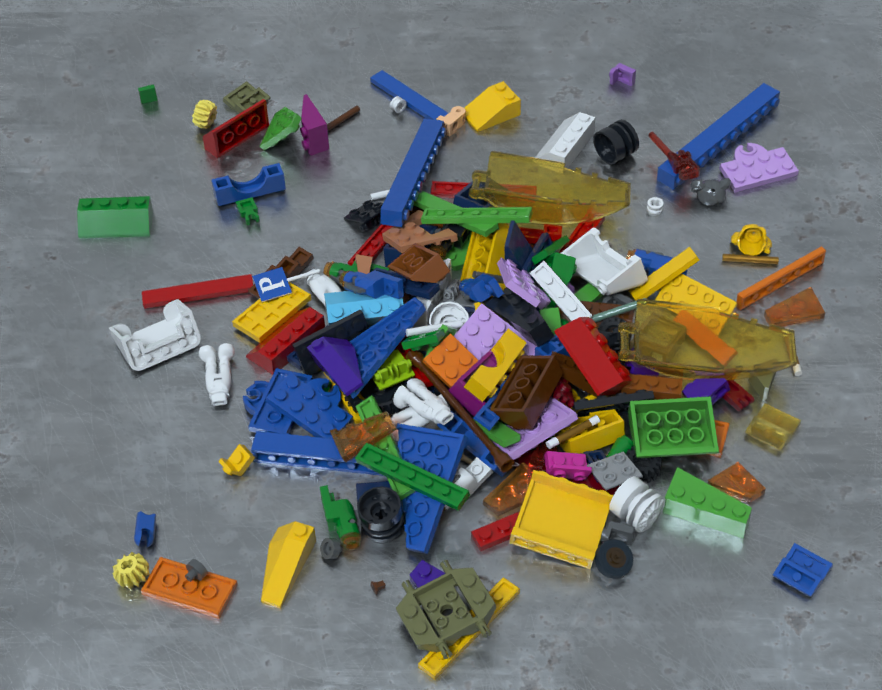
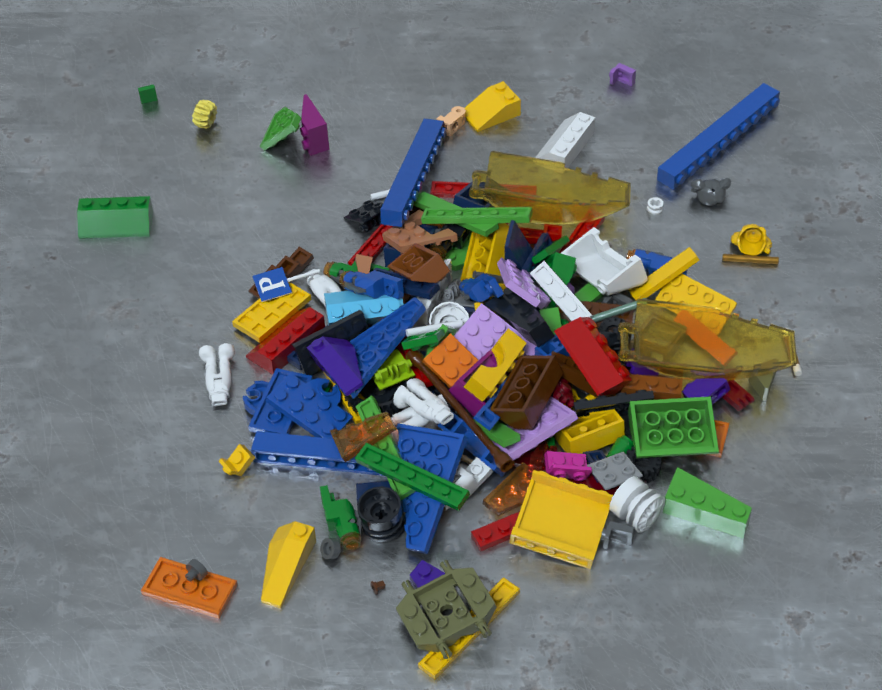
white windscreen [109,299,201,371] -> none
light yellow gear [112,552,150,590] -> none
blue piece [134,511,156,548] -> none
red tile [142,274,253,309] -> none
red slope [203,99,269,158] -> none
blue arch [211,163,286,206] -> none
olive slope [223,81,271,113] -> none
green plate [236,197,260,225] -> none
reddish brown bar [327,105,360,131] -> none
blue tile [370,70,448,120] -> none
white bush [390,96,406,113] -> none
pearl gold bar [546,415,600,449] -> none
black wheel [593,119,639,165] -> none
black wheel [595,539,633,579] -> none
clear red piece [648,132,700,180] -> none
clear orange wing [708,462,766,503] -> none
lavender plate [719,143,799,193] -> none
orange tile [736,246,826,310] -> none
clear yellow slope [745,403,801,451] -> none
clear orange wing [764,287,825,329] -> none
blue slope [773,543,833,597] -> none

